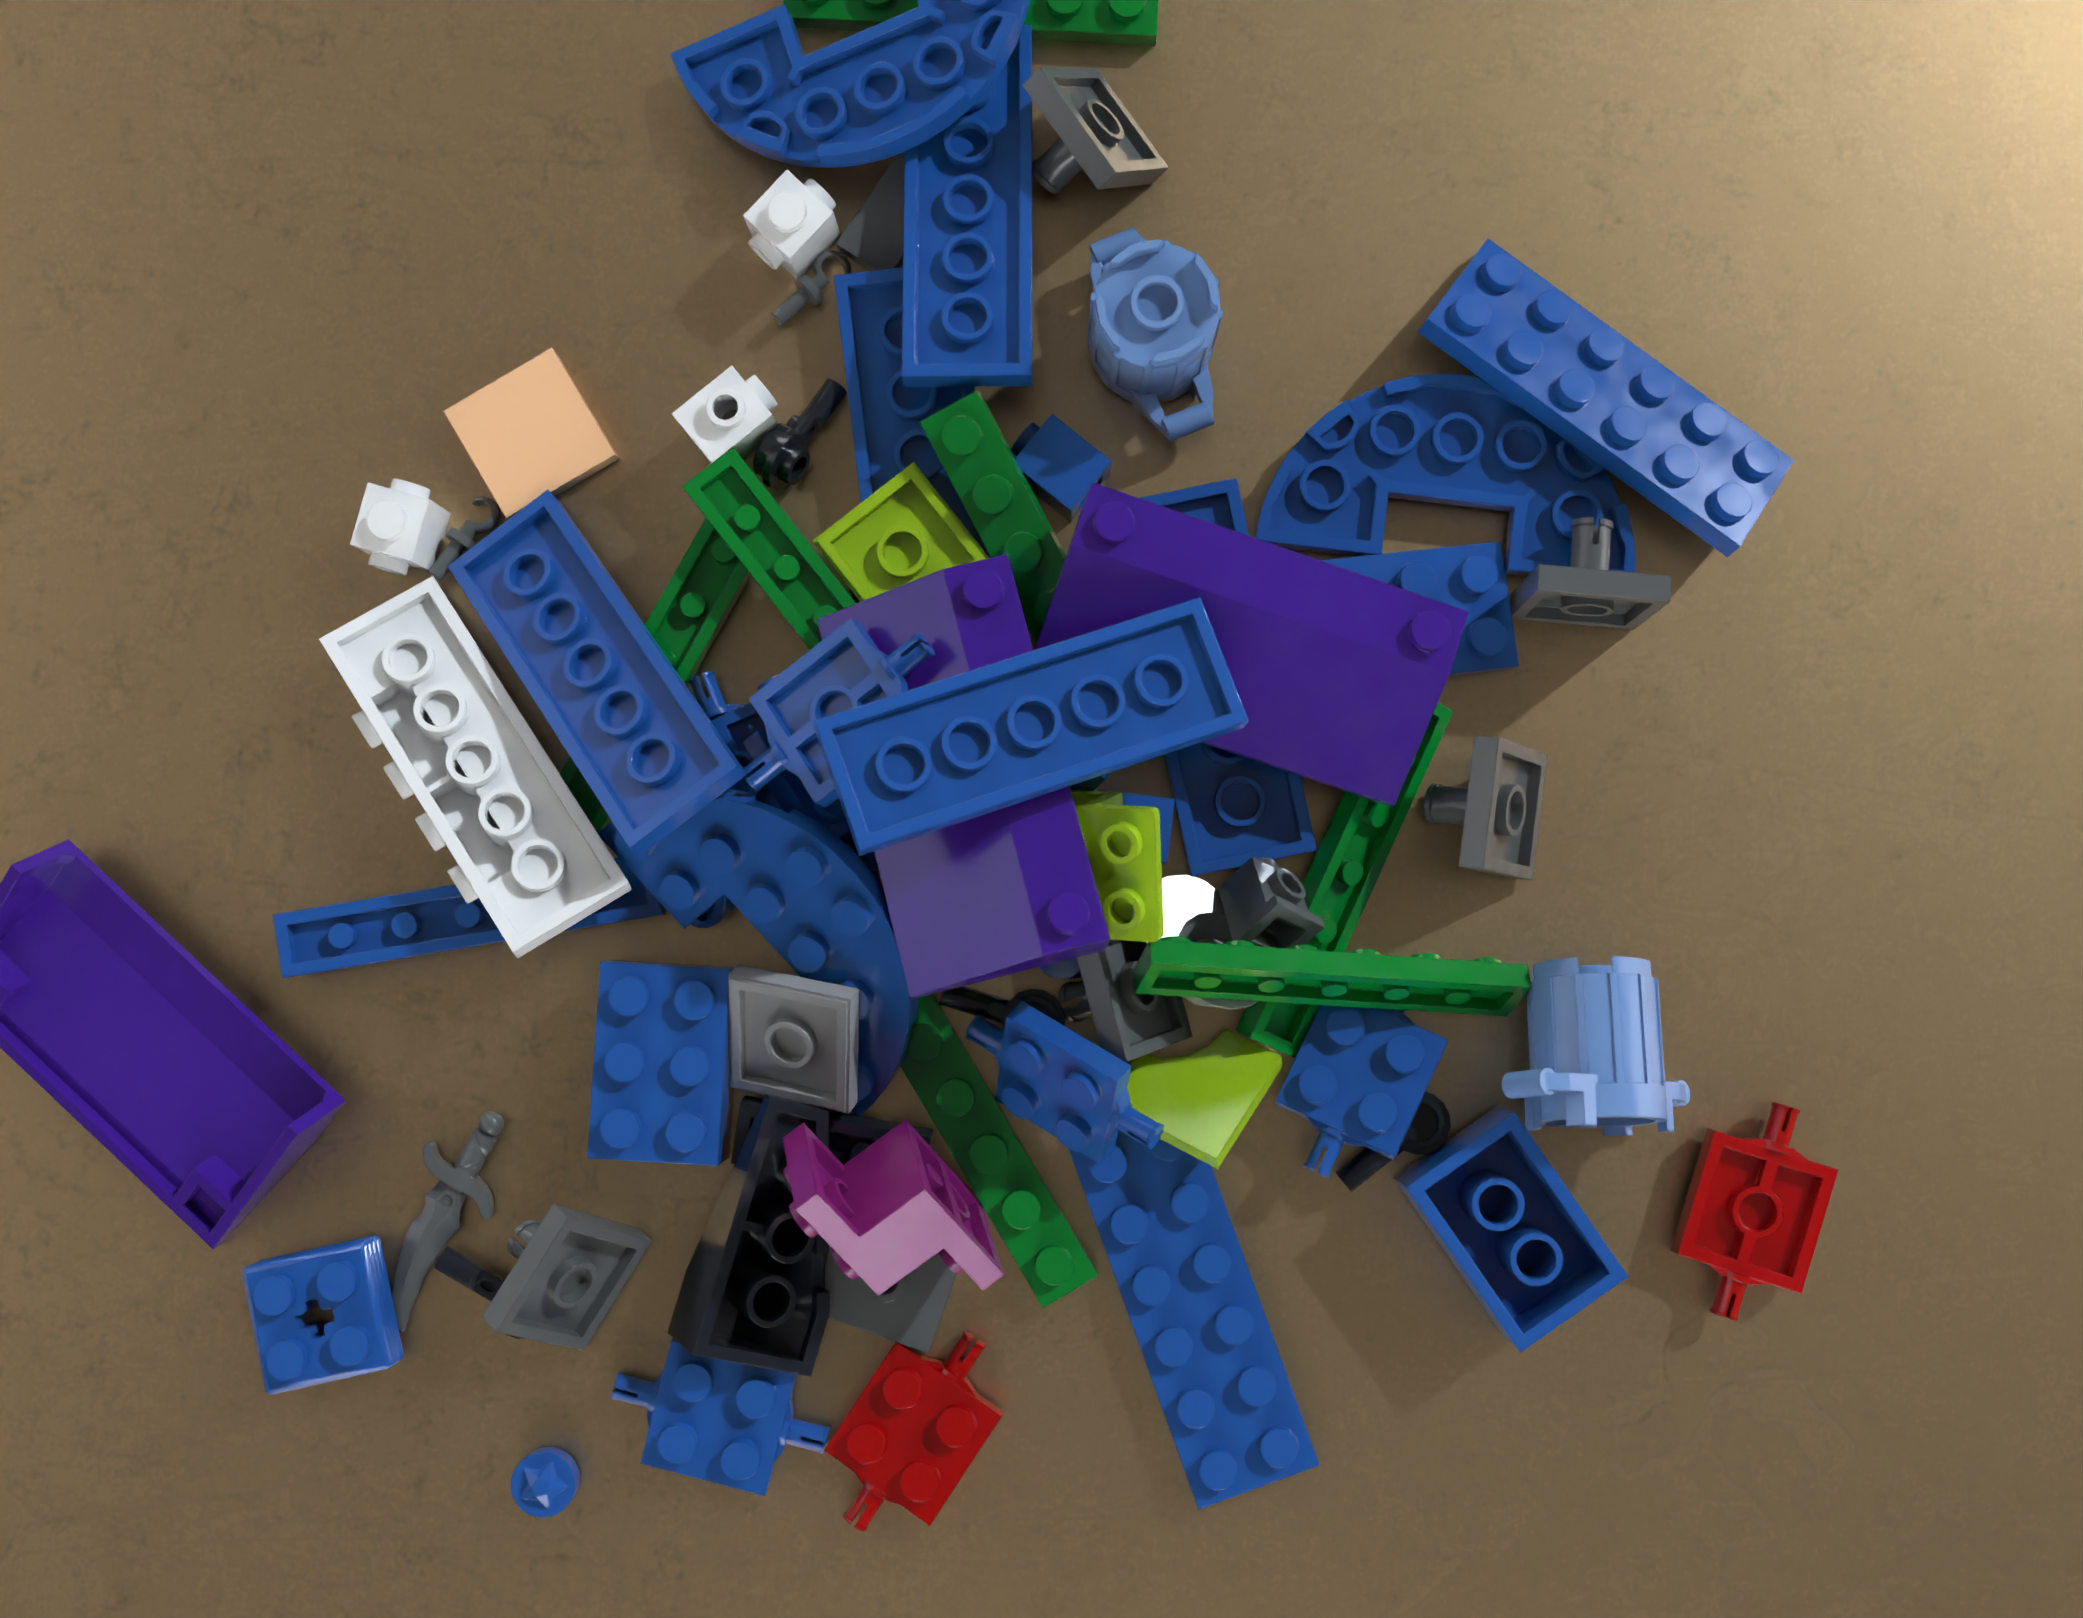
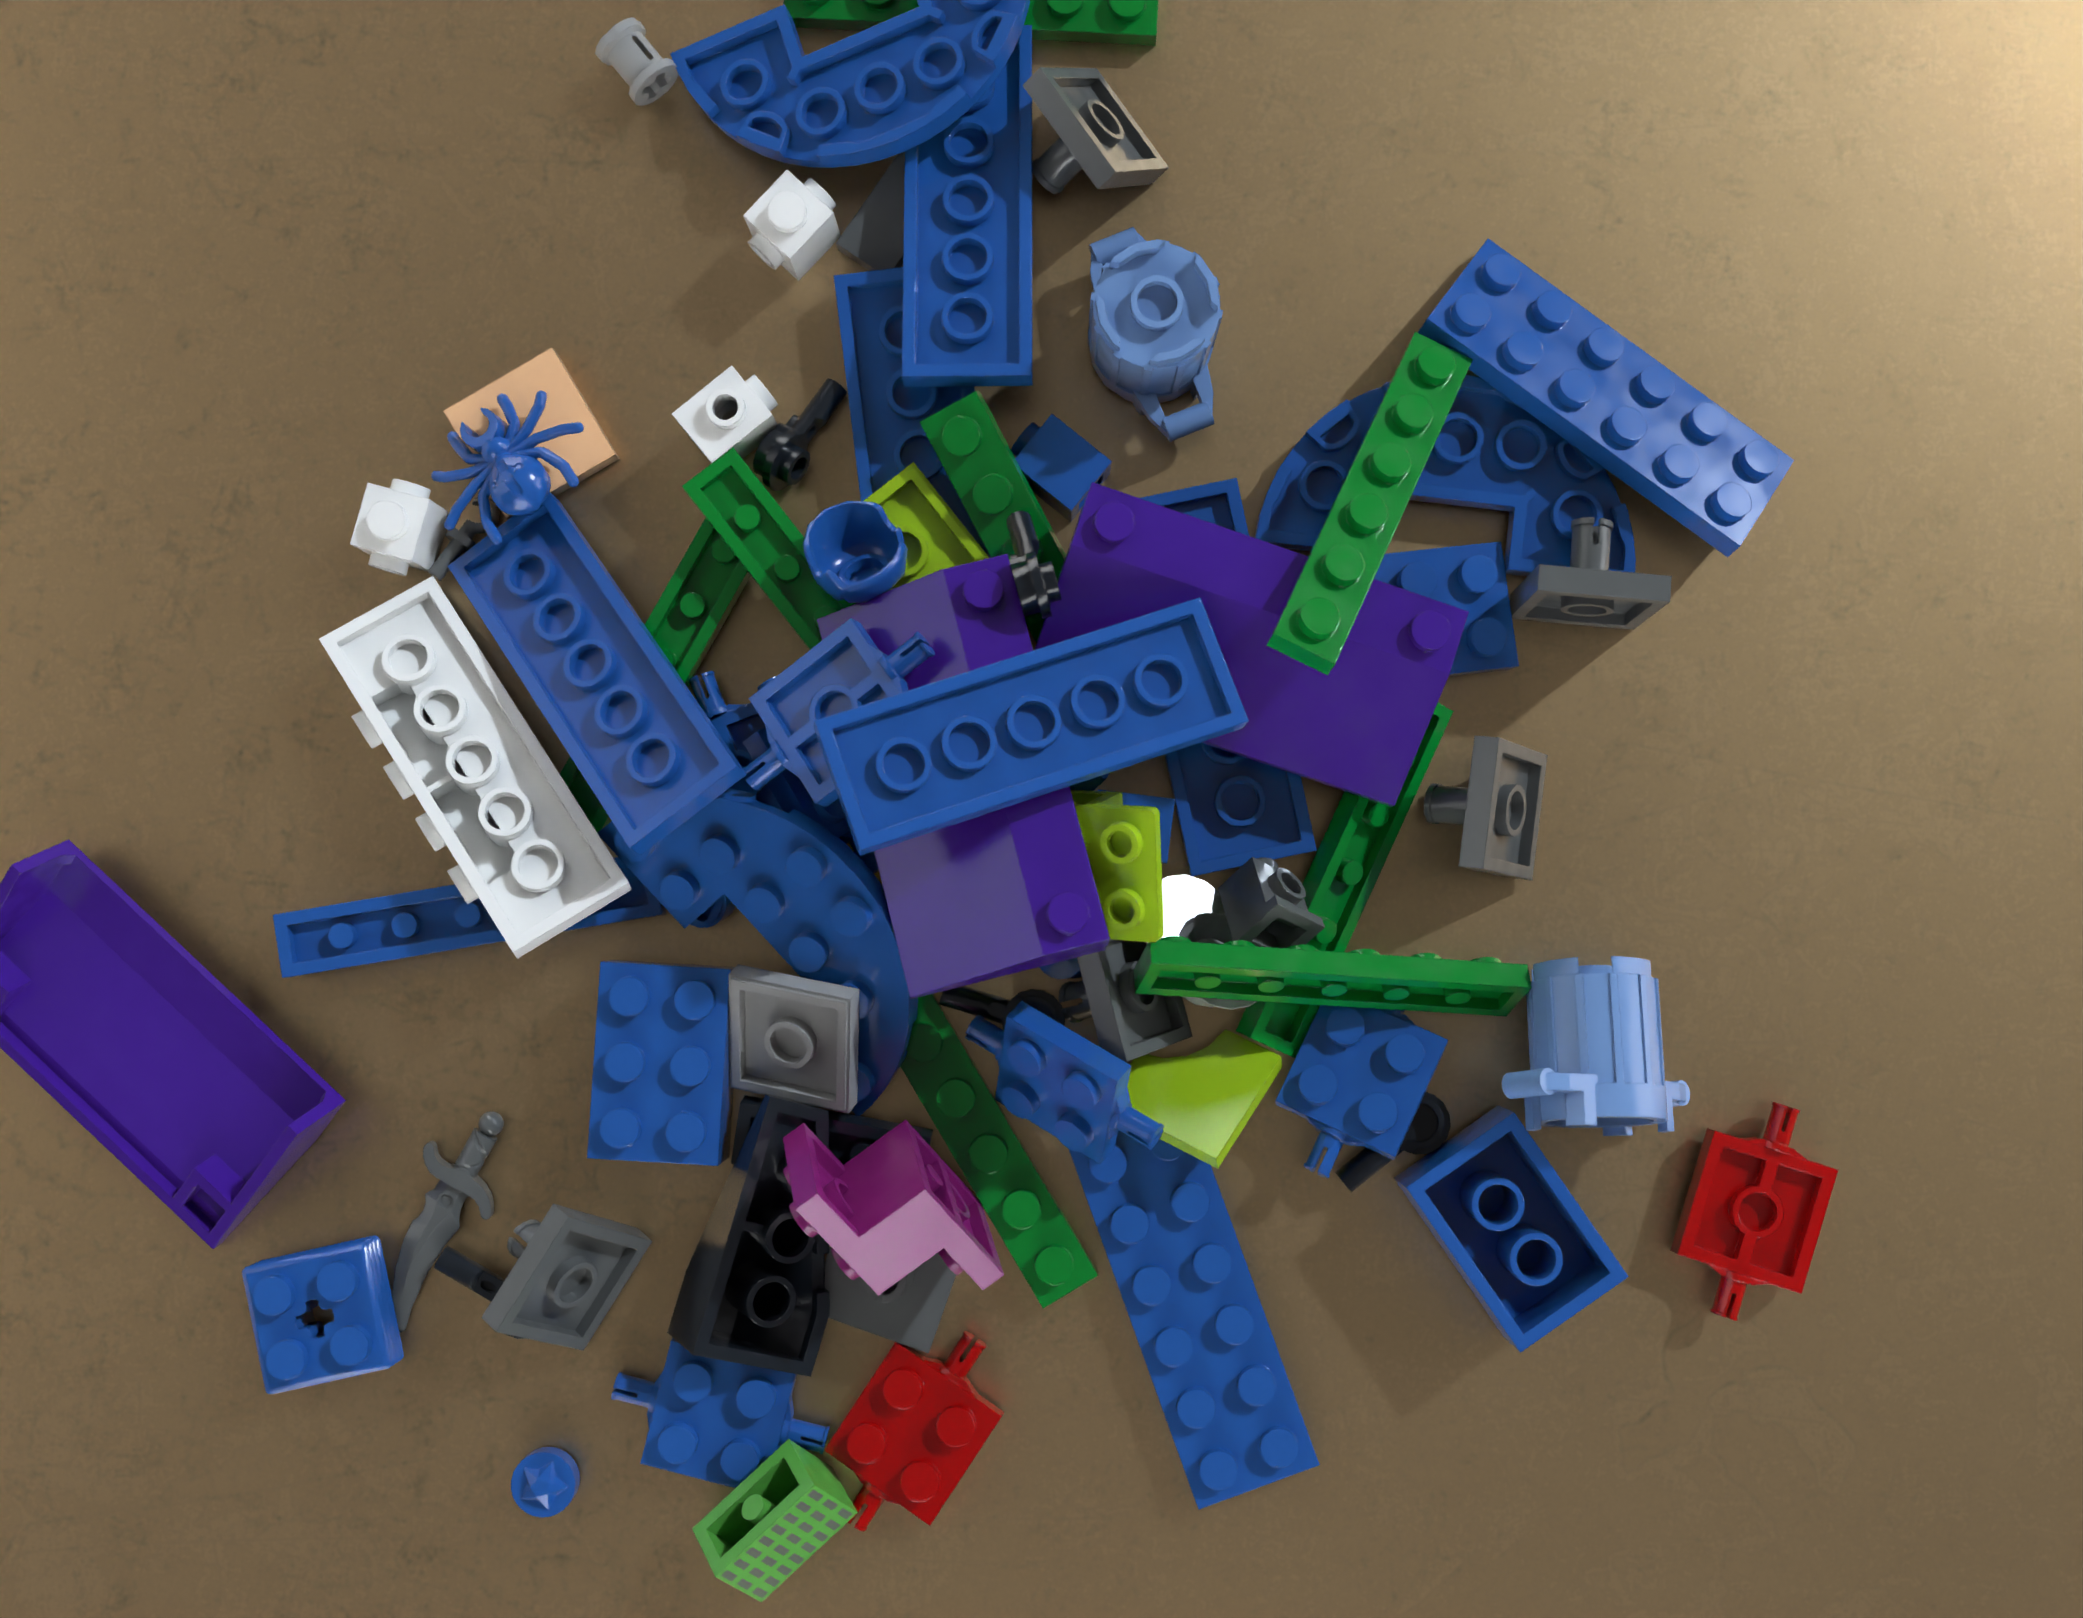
dark grey hand [771,250,851,325] -> none
none -> blue animal [431,390,584,545]
none -> light grey bush [595,17,679,106]
none -> bright green brick [692,1439,858,1602]
none -> blue hair [803,501,908,603]
none -> black plate [1006,511,1062,619]
none -> green plate [1267,332,1473,675]

